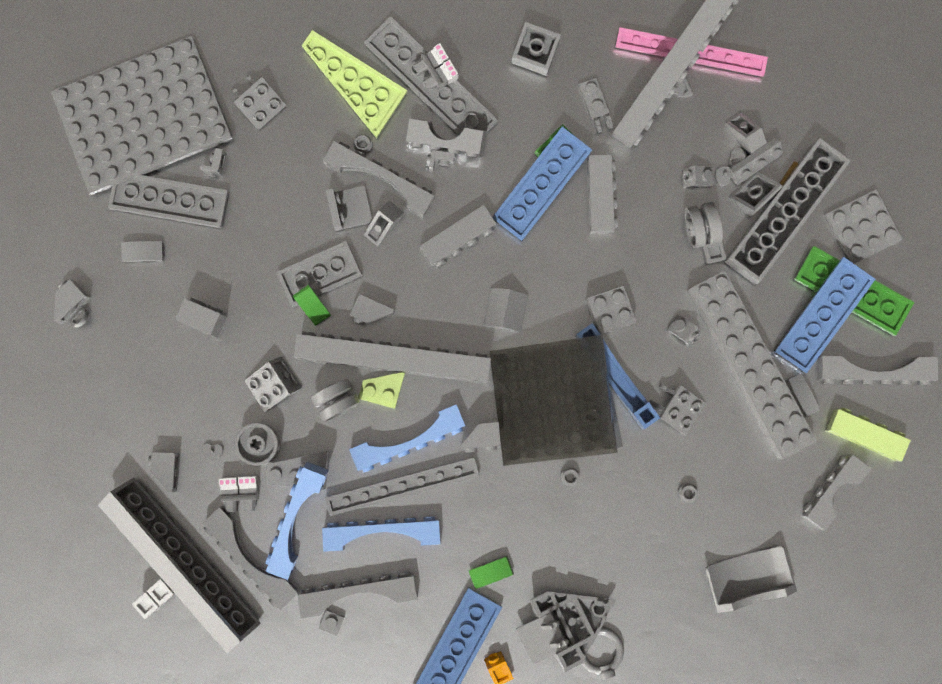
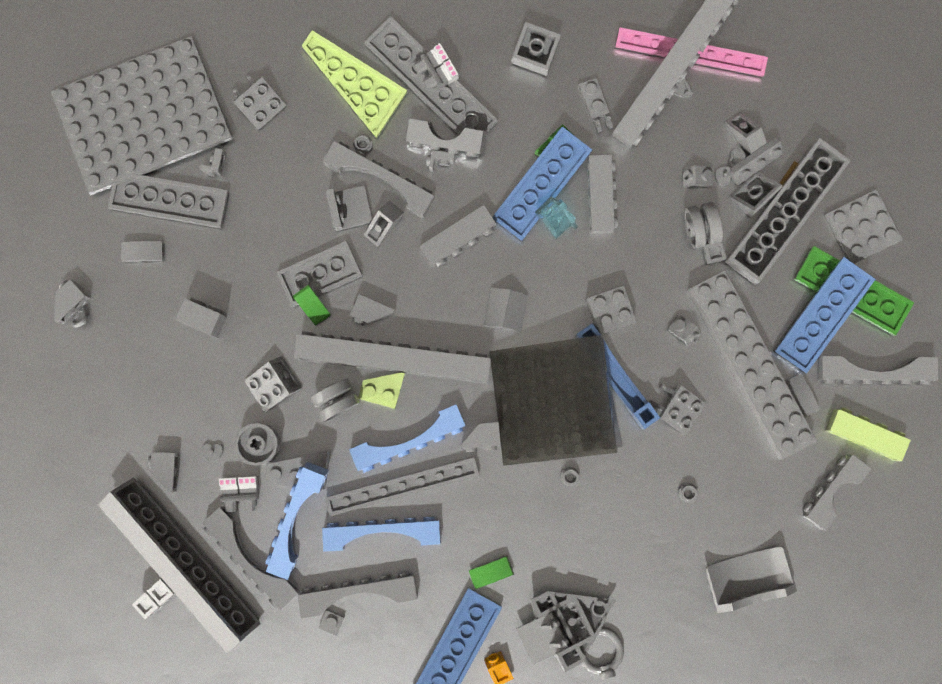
none -> clear light blue bracket [535,196,578,239]

